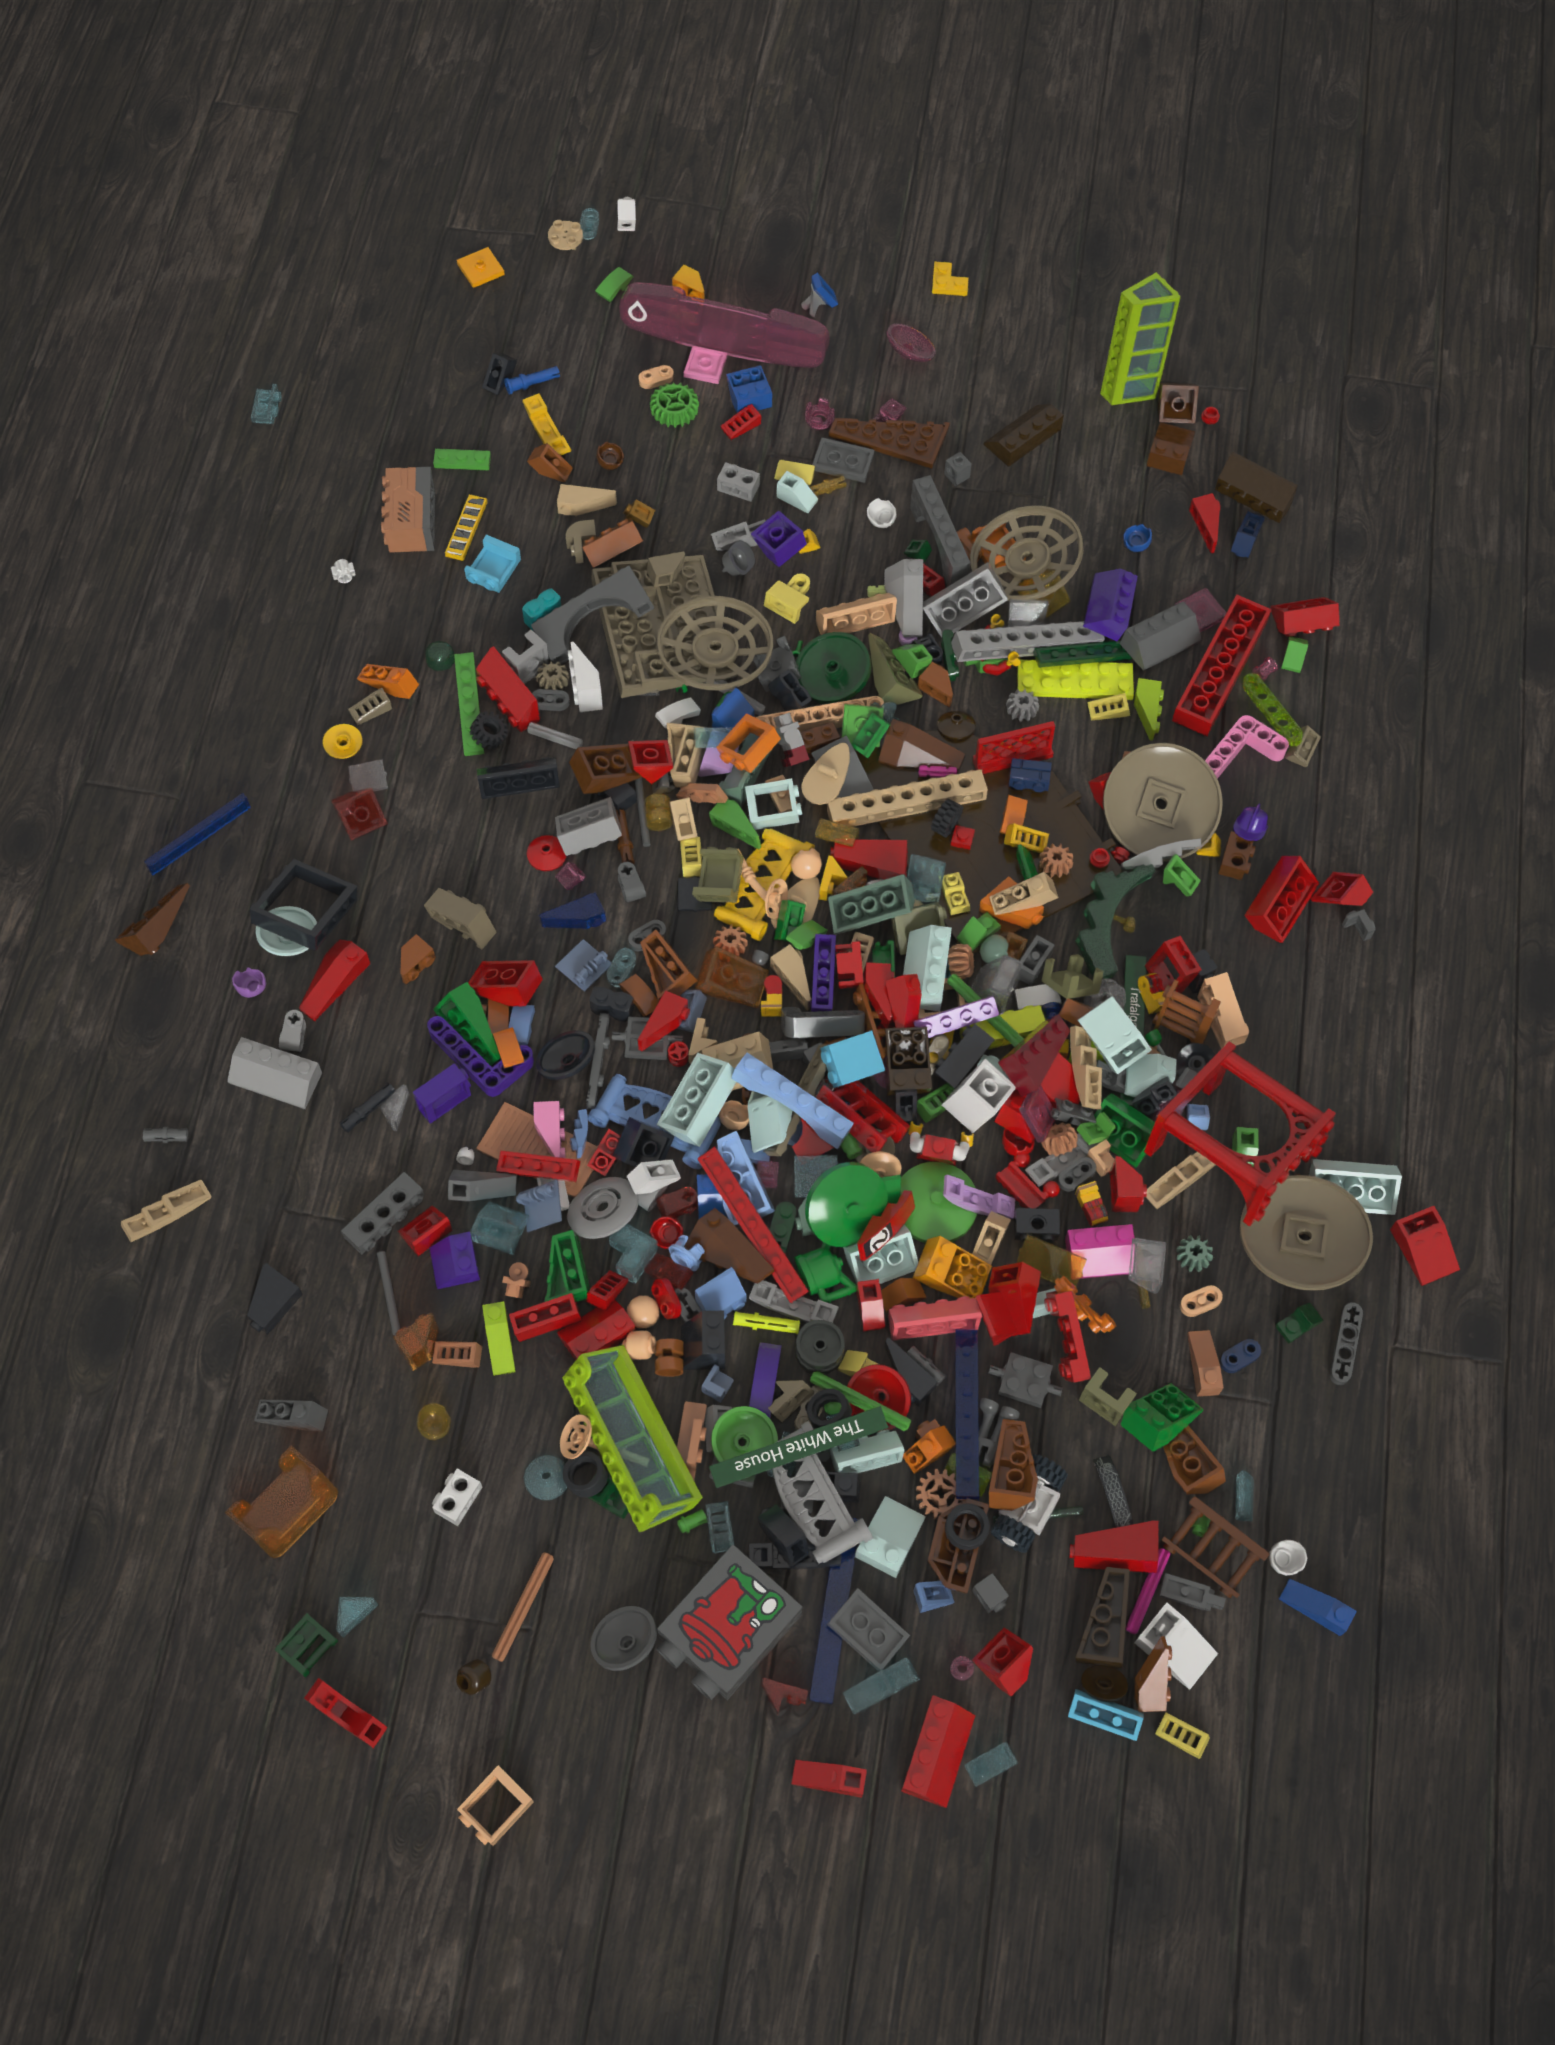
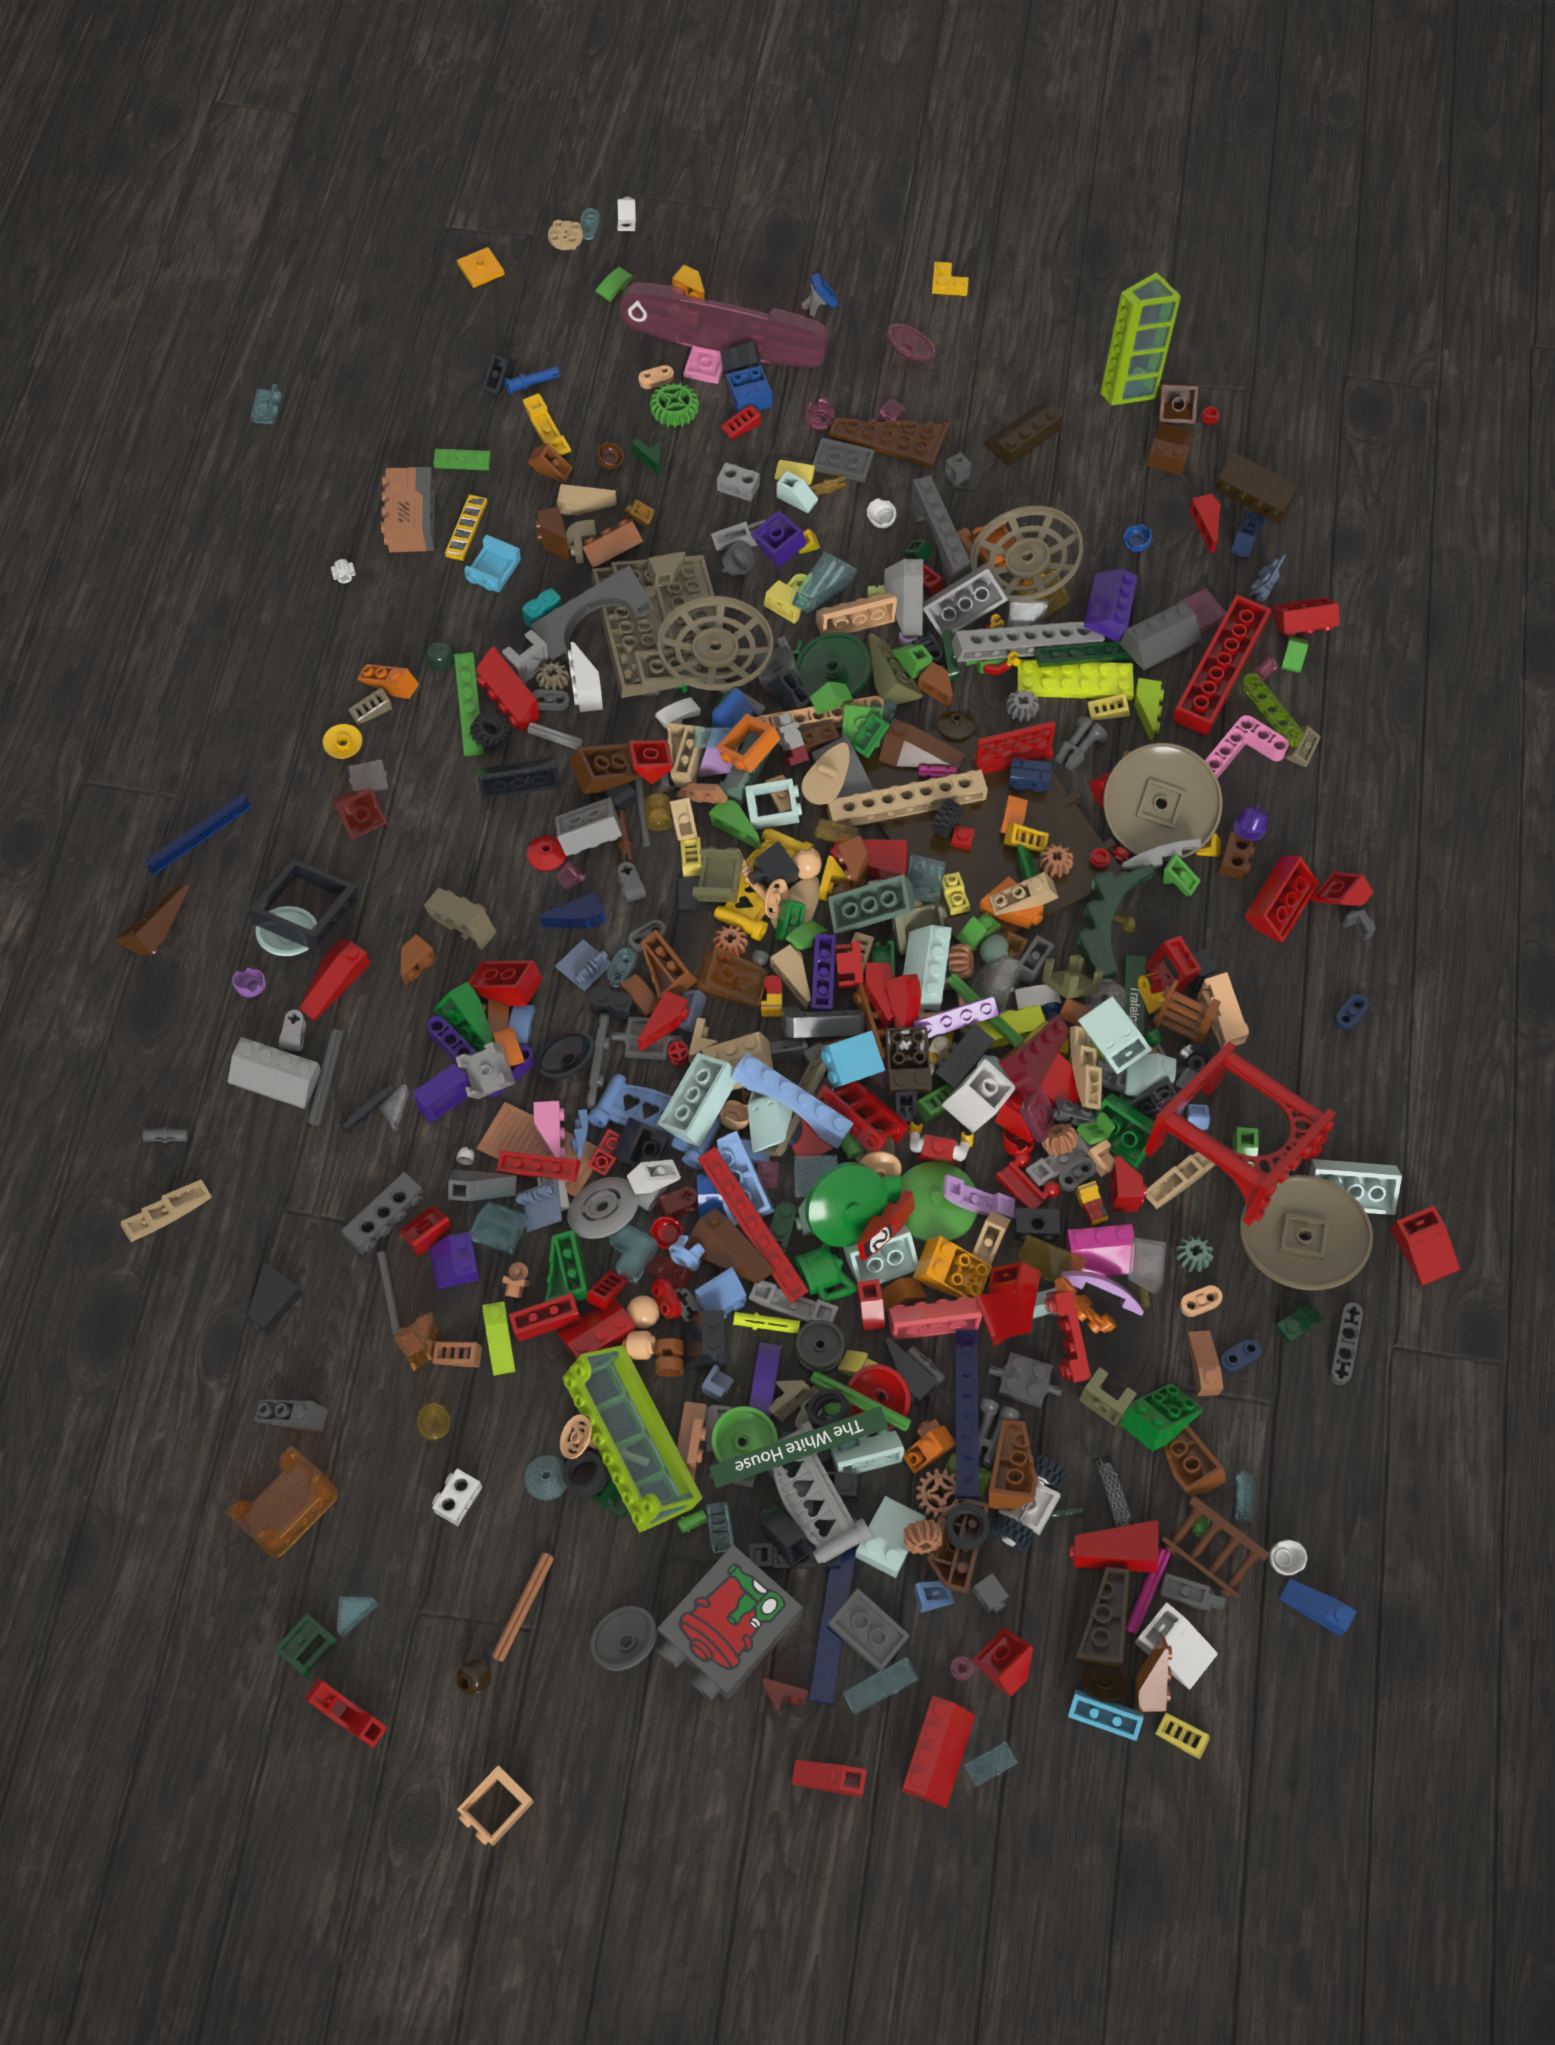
none -> dark grey axle [308,1029,343,1126]
none -> light grey panel [455,1042,515,1099]
none -> reddish brown slope [534,507,569,560]
none -> dark green slope [632,439,661,475]
none -> black brick [720,342,762,374]
none -> black torso [748,841,800,889]
none -> clear light blue slope [792,552,858,613]
none -> bright green slope [810,682,853,715]
none -> dark orange slope [837,835,870,886]
none -> nougat gear [904,1519,942,1555]
none -> dark grey piece [1054,716,1108,771]
none -> lavender slope [1060,1271,1144,1316]
none -> sand blue hinge [1249,555,1285,601]
none -> dark blue plate [1335,994,1369,1030]

